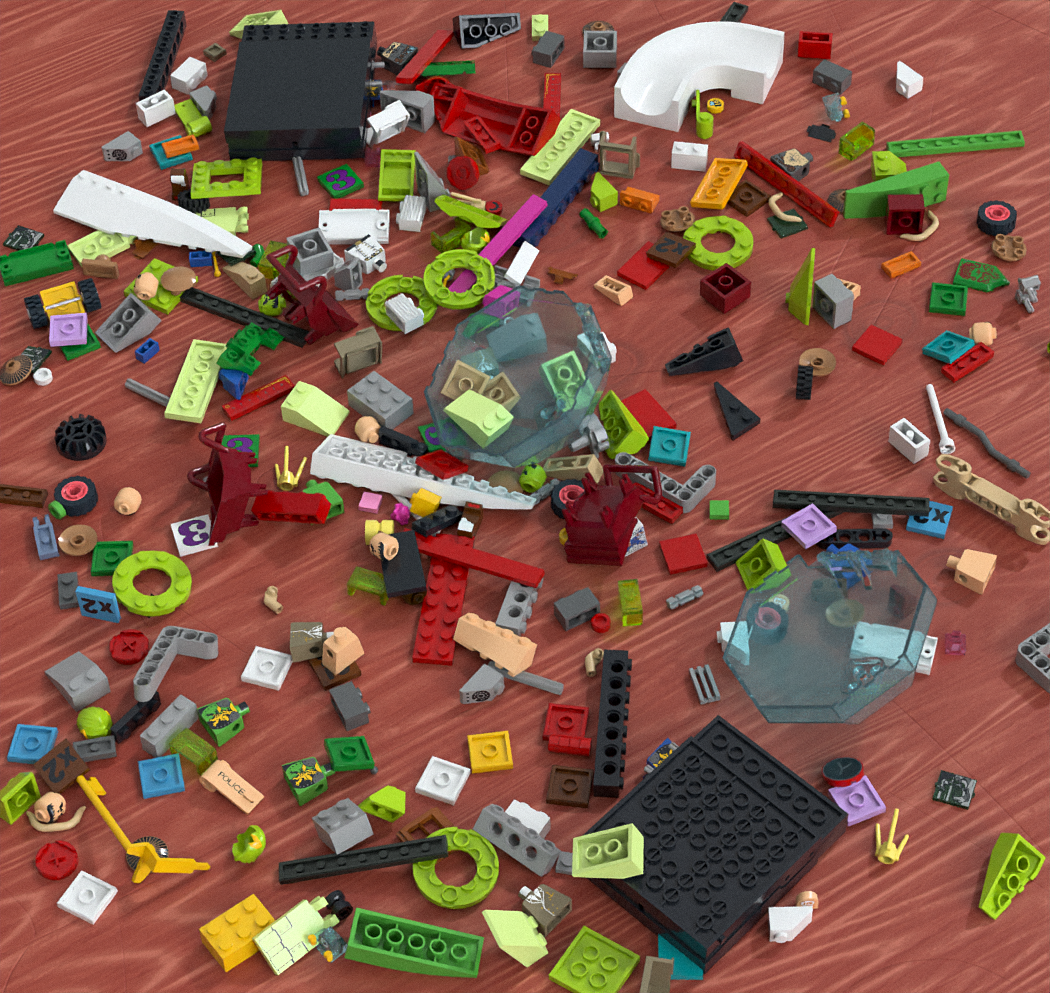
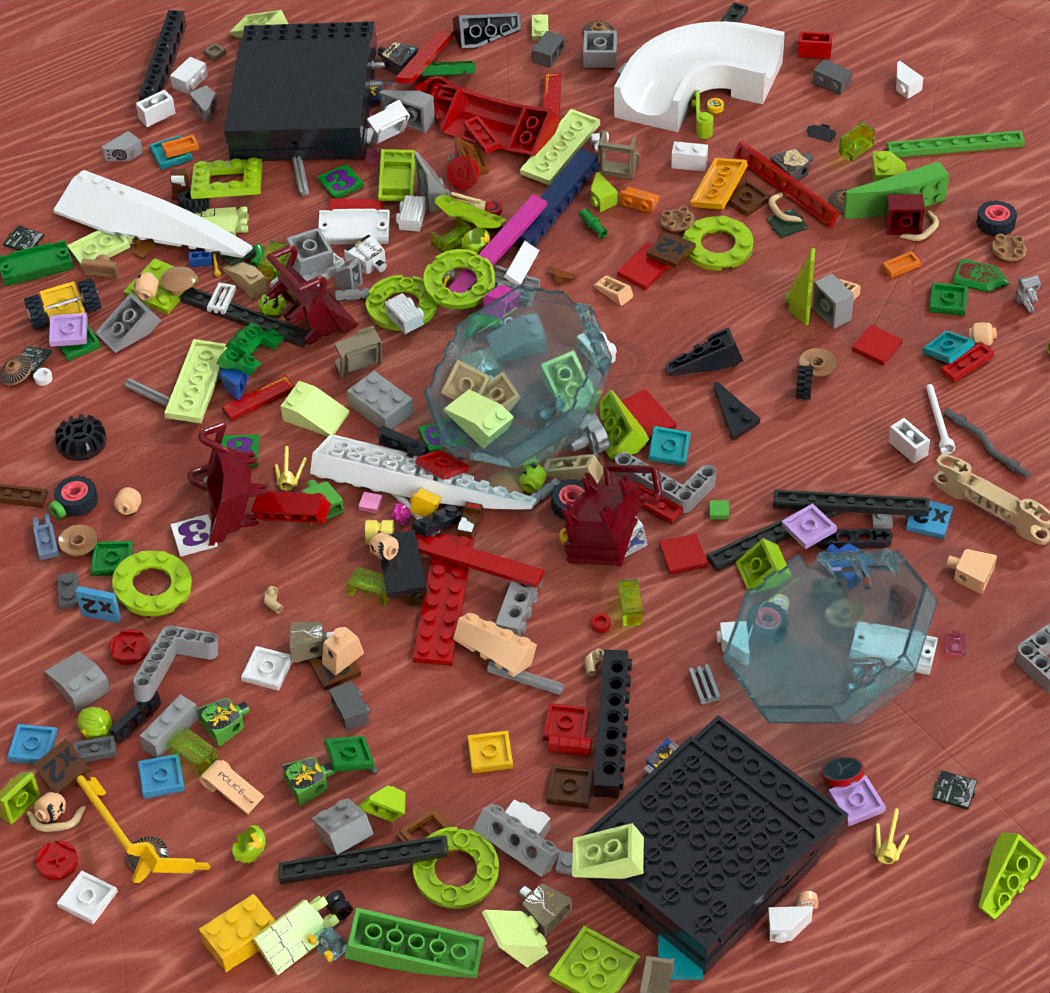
blue piece [135,338,160,364] -> none
lime door [174,99,212,138] -> none
light nougat head [355,416,381,443] -> none
white tile [415,756,471,805] -> none
light grey slope [459,664,505,704] -> none
dark grey brick [554,587,600,631] -> none
light grey axle [666,585,703,610] -> none
dark red brick [700,263,751,314] -> none
clear light blue piece [822,92,850,122] -> none
none -> white tile [207,283,236,315]

